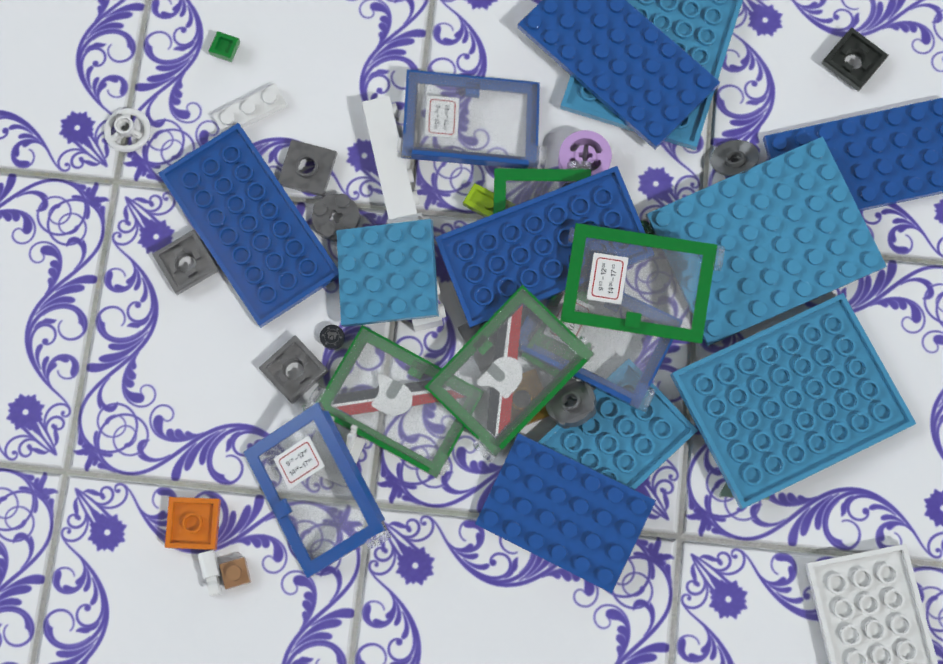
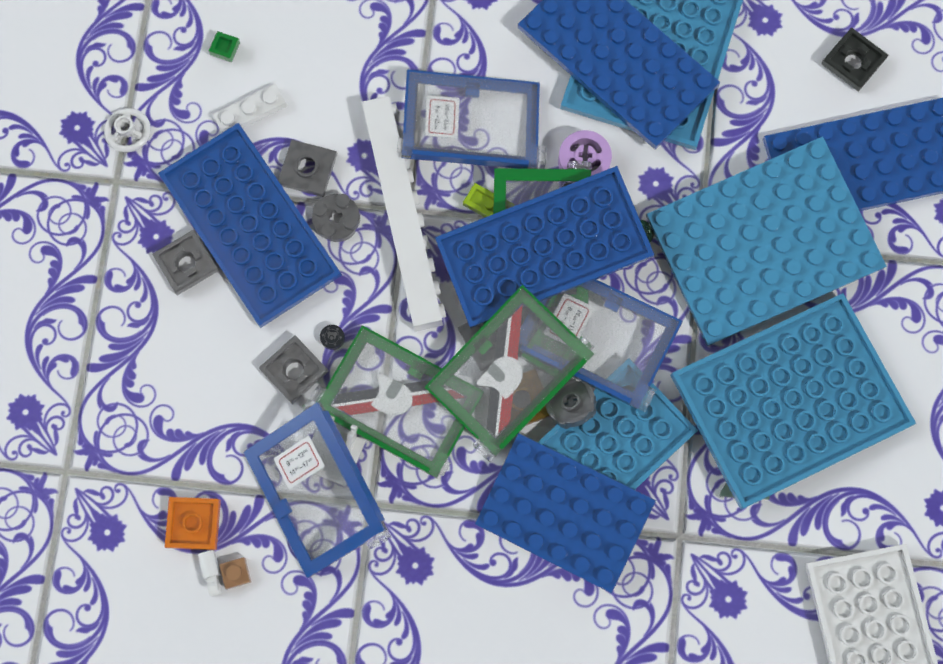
dark azure plate [336,219,439,327] -> none
door [560,223,725,344] -> none
dark grey dish [711,140,759,176] -> none

